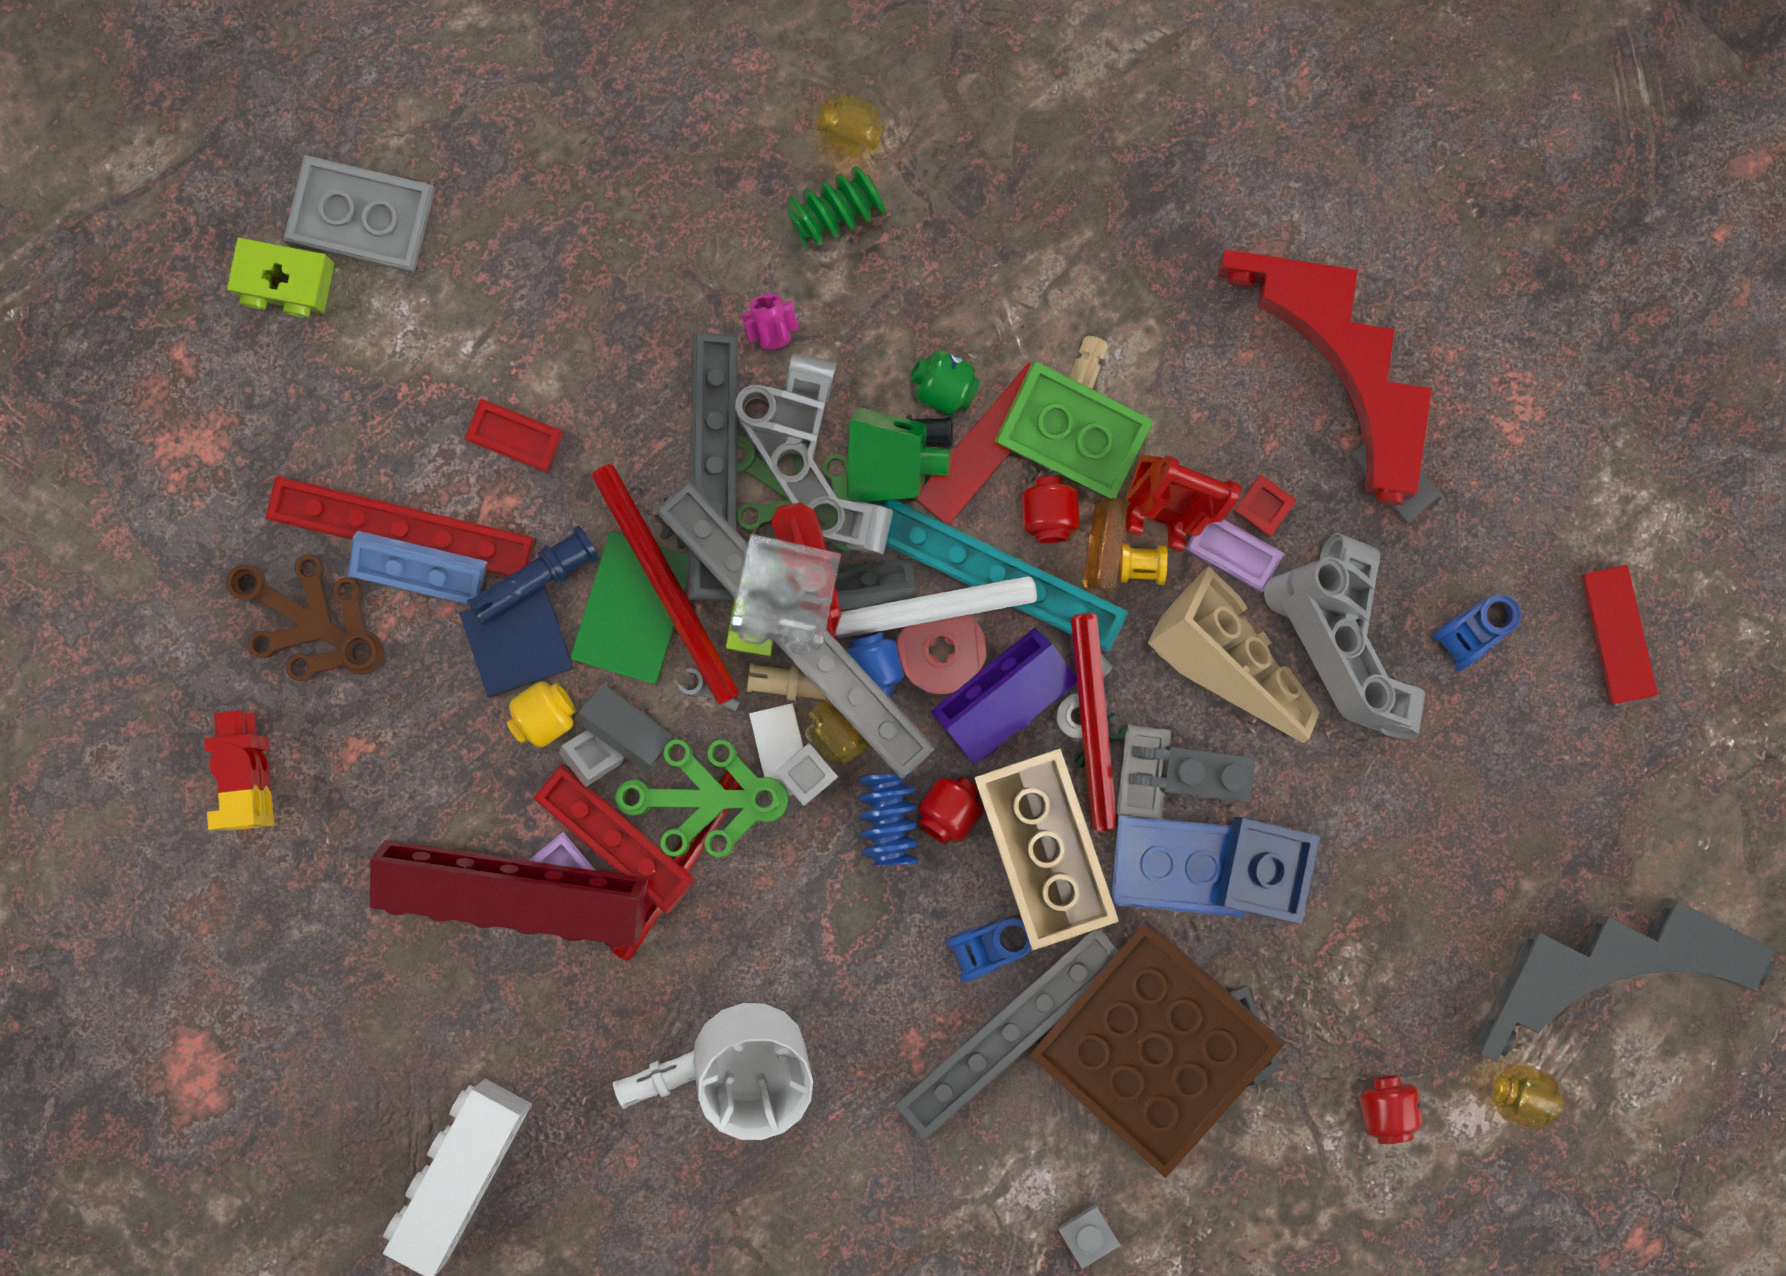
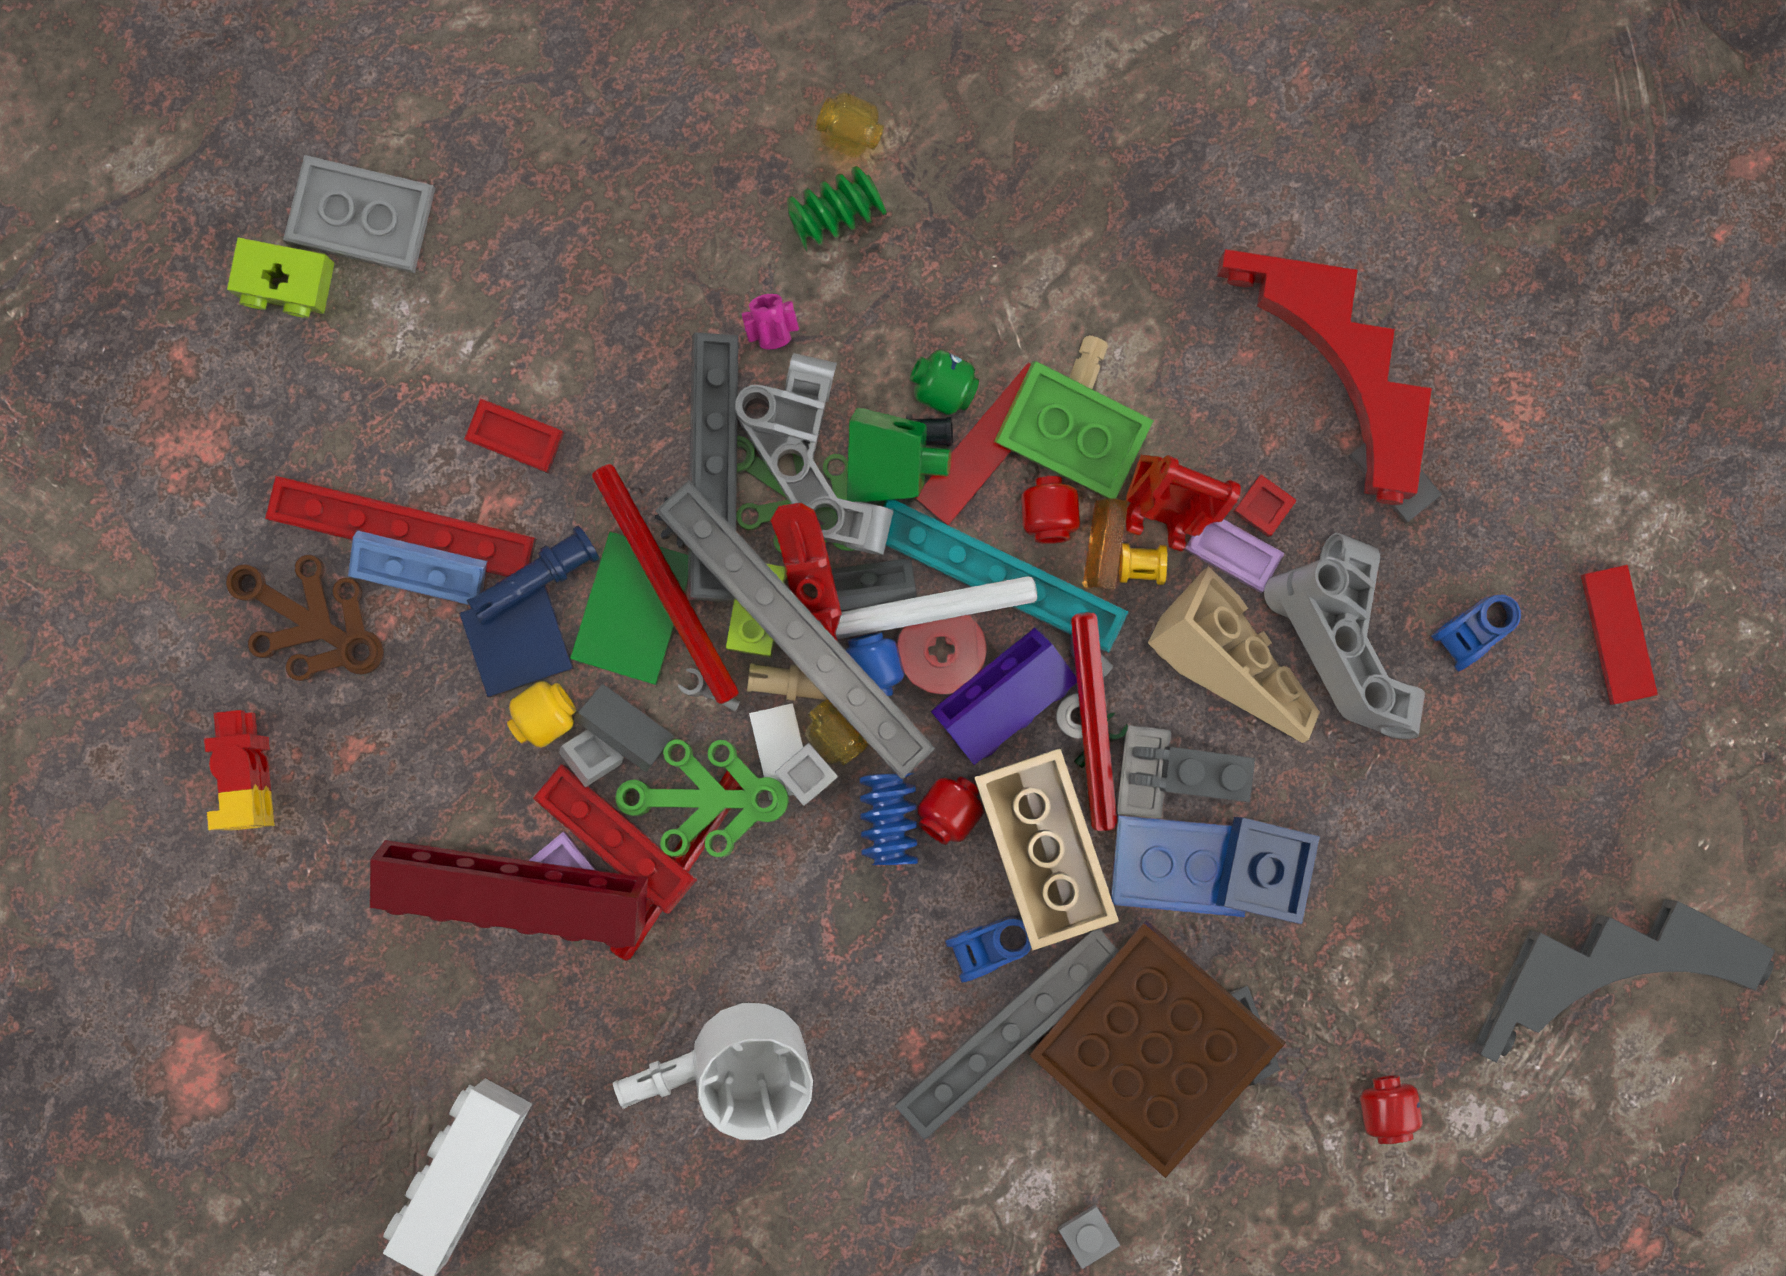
clear plate [730,534,841,654] -> none
clear yellow head [1492,1065,1564,1130] -> none

